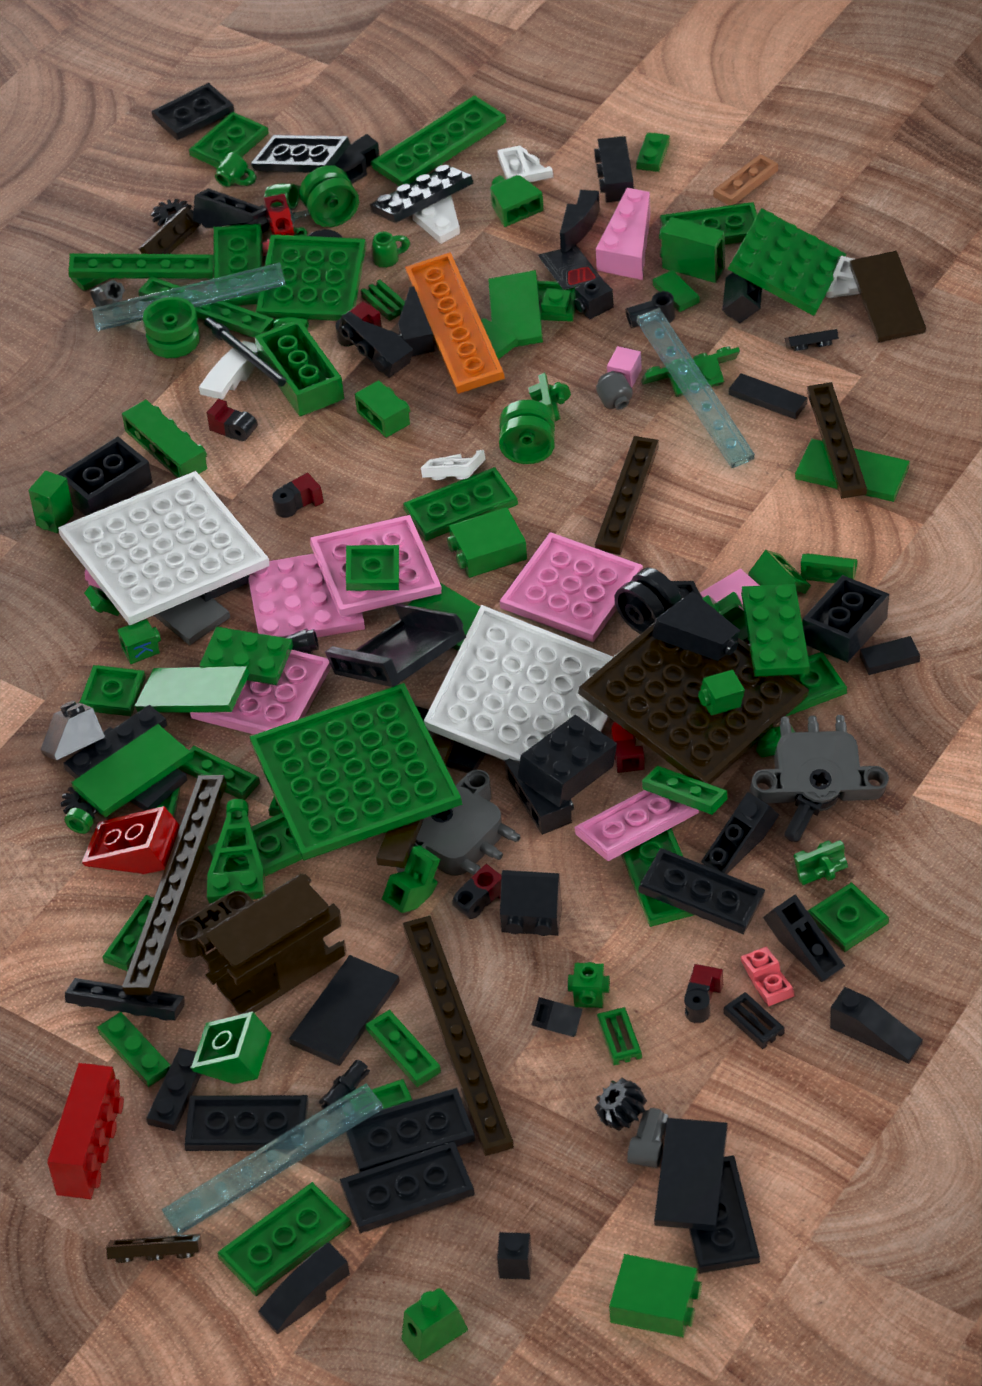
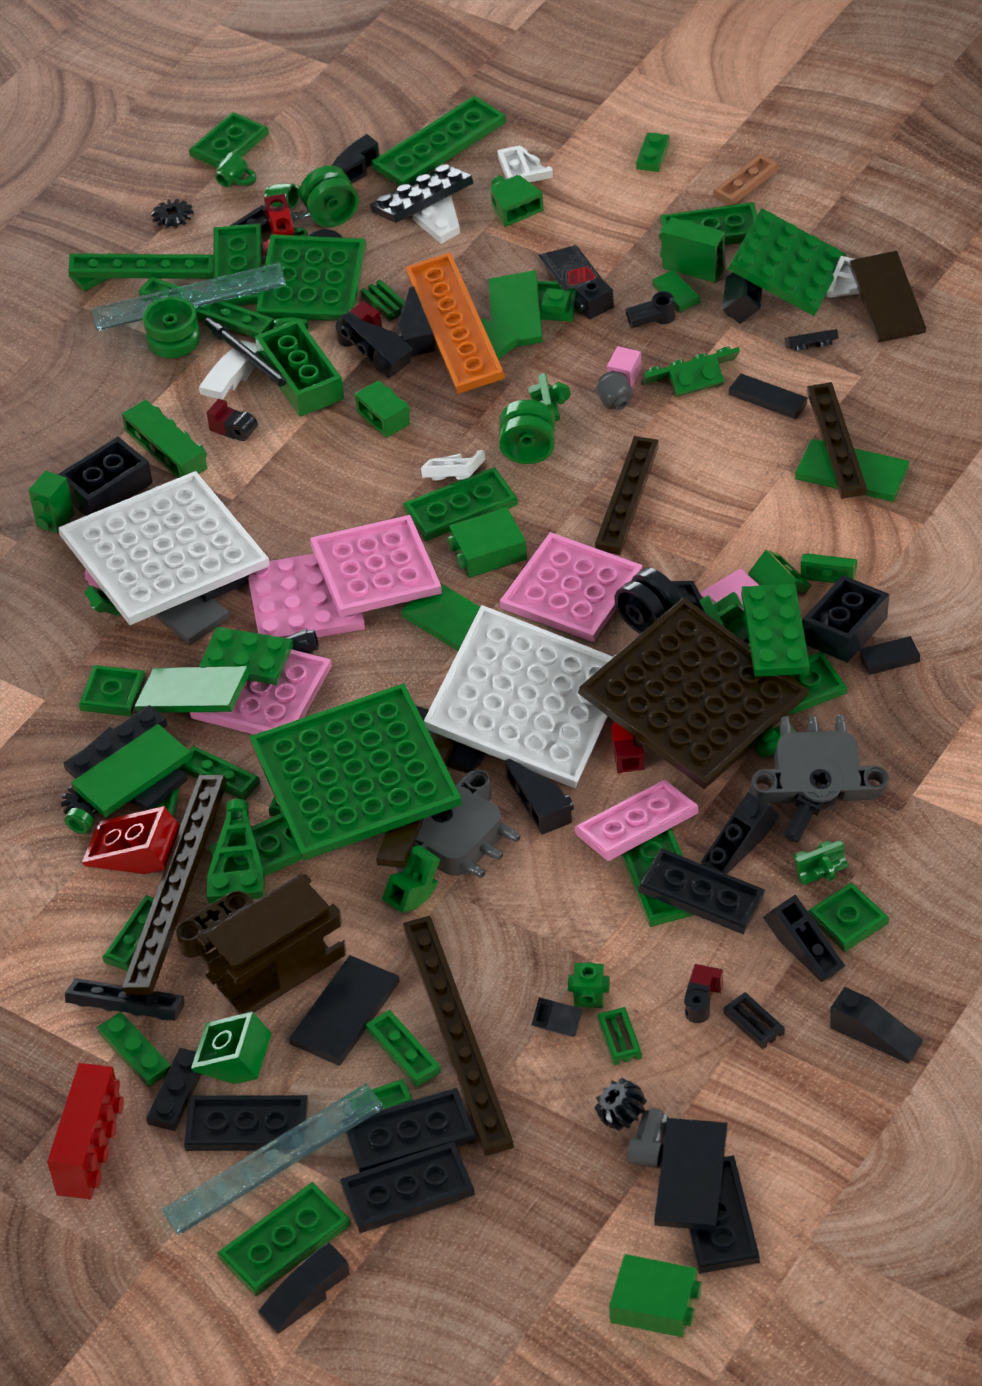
slope [41,701,105,761] -> none
dark grey piece [90,280,125,309] -> none
dark brown plate [106,1234,202,1263] -> none
green brick [117,618,161,665] -> none
dark brown plate [138,206,201,254] -> none
black plate [152,82,235,140] -> none
black slope [193,188,267,228] -> none
black plate [251,135,351,173] -> none
leg [272,472,324,518] -> none
black pin [319,1060,370,1114] -> none
black panel [325,603,466,687] -> none
green plate [346,545,399,591] -> none
green piece [371,232,410,268] -> none
green torso [401,1288,468,1362] -> none
leg [452,863,502,919] -> none
black brick [497,1232,532,1280] -> none
black slope [500,870,562,936] -> none
black brick [517,714,617,808] -> none
black slope [560,190,600,253] -> none
black brick [594,136,634,203] -> none
bright pink wedge [596,188,651,280] -> none
clear light blue tile [637,308,755,468] -> none
green plate [642,765,728,815] -> none
black slope [652,592,740,661] -> none
green brick [699,670,745,716] -> none
coral slope [741,947,794,1007] -> none

